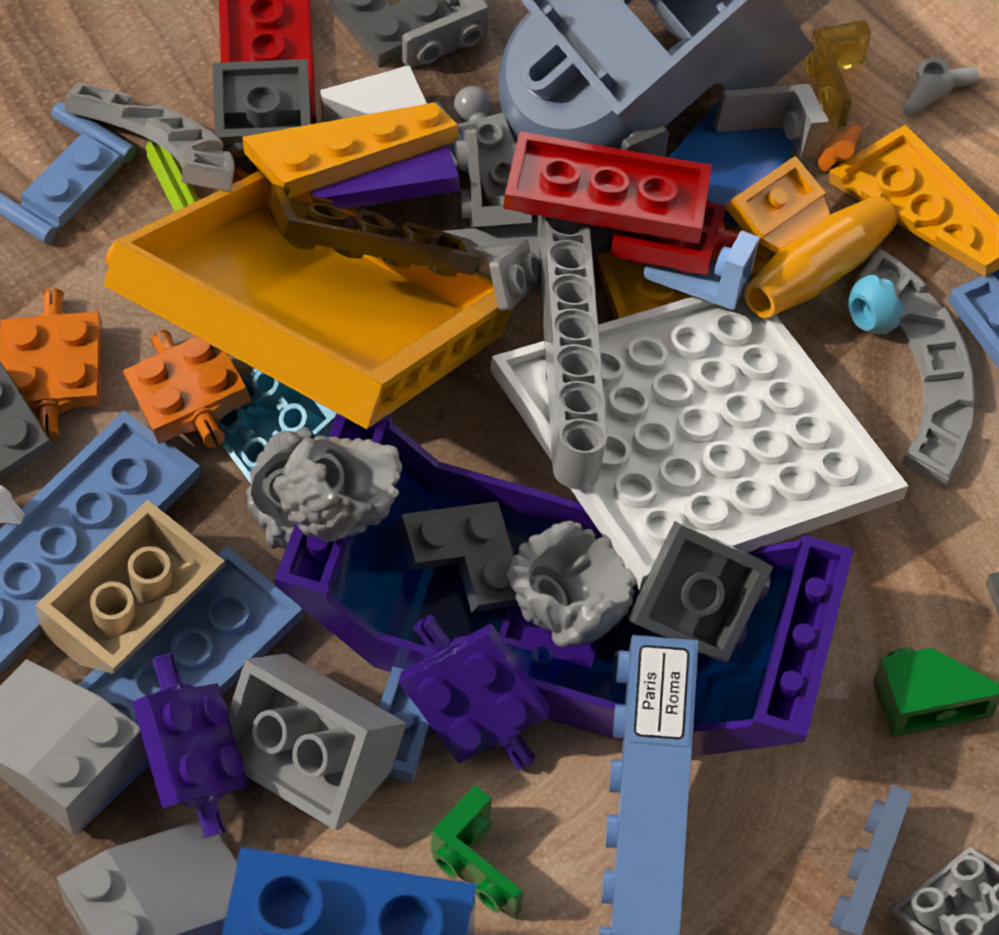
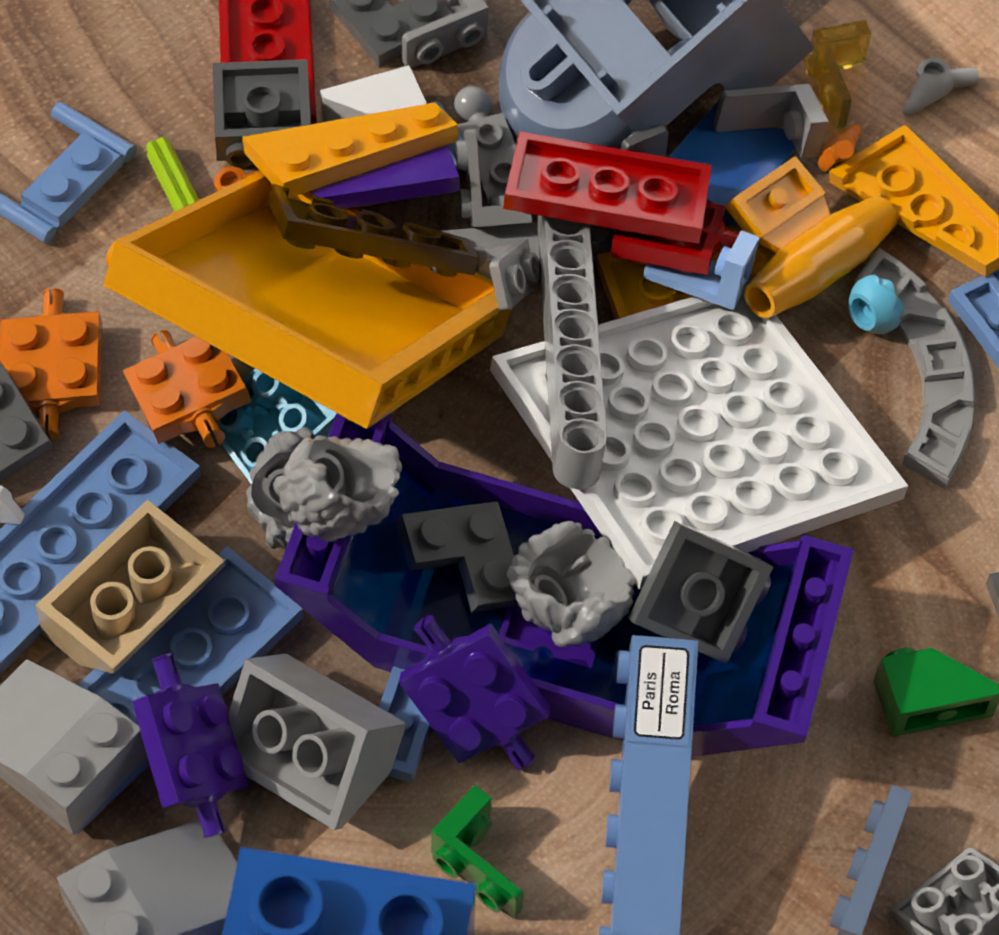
light grey tile [64,82,235,191] -> none

